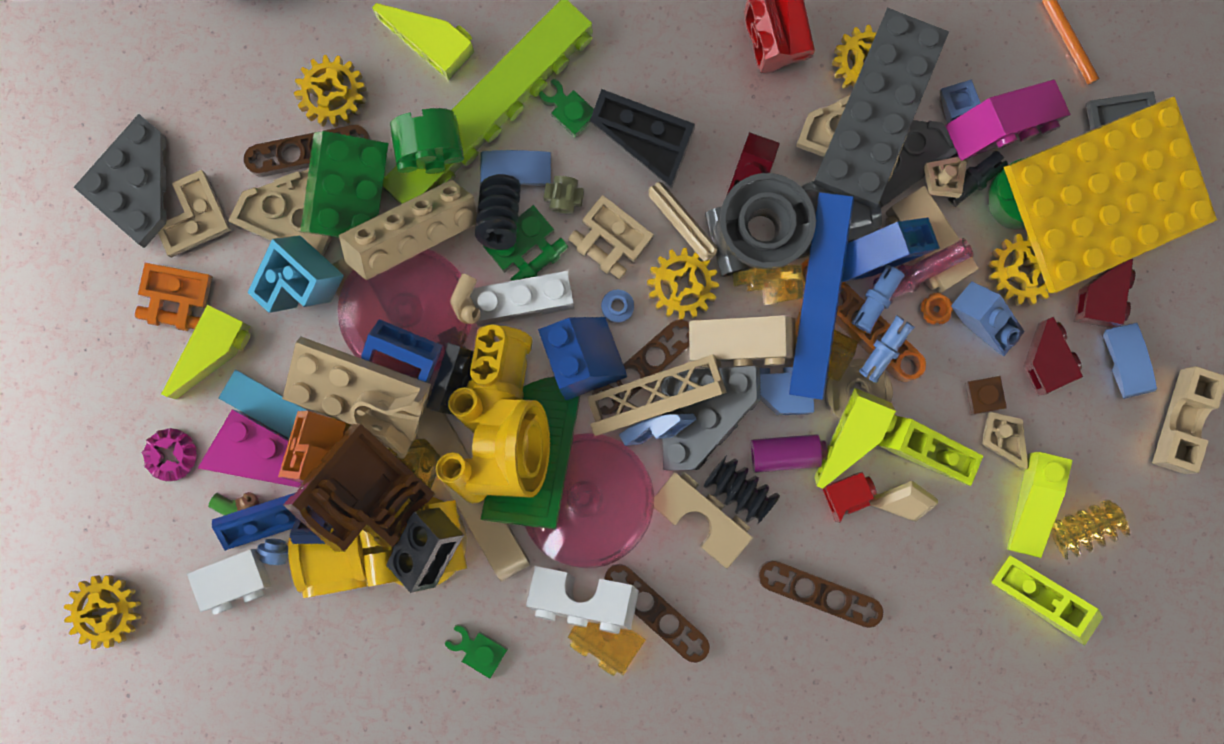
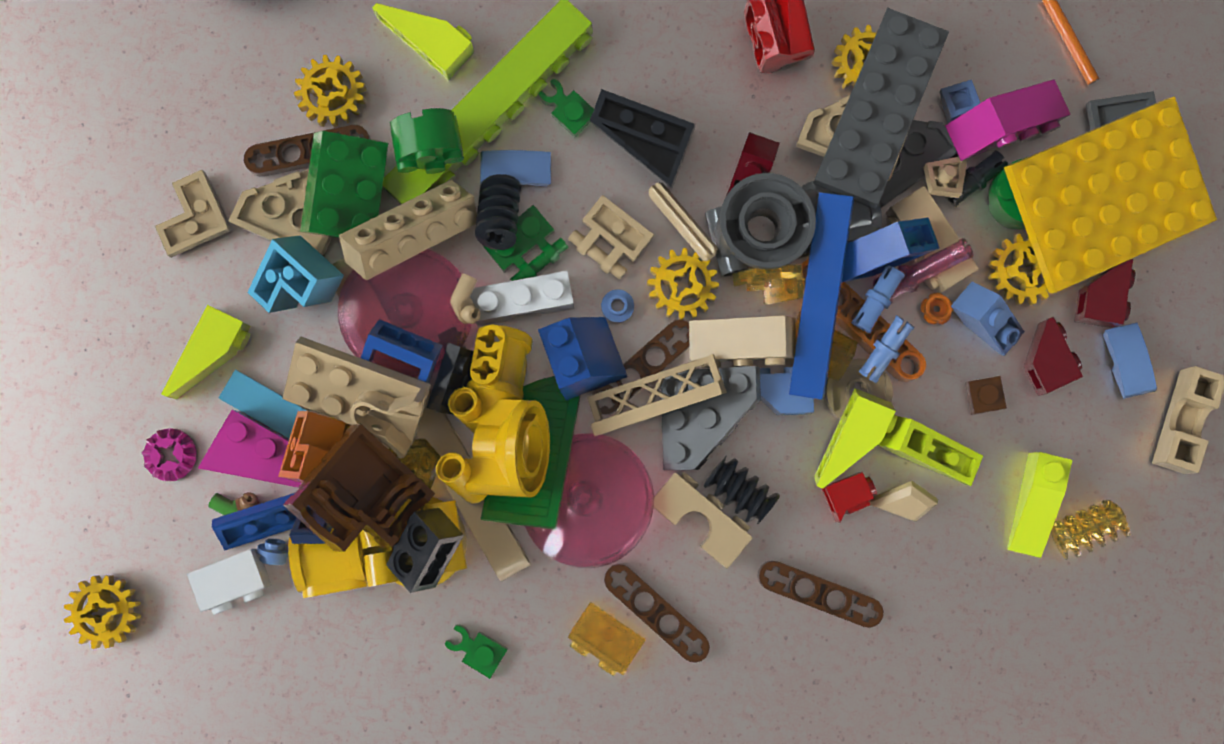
dark grey plate [74,114,166,248] -> none
orange plate [135,263,213,331] -> none
white arch [526,566,639,634] -> none
olive gear [543,176,584,214] -> none
medium blue slope [619,414,696,446] -> none
magenta brick [751,434,827,473] -> none
tan piece [982,412,1028,469] -> none
neon yellow slope [992,555,1103,646] -> none

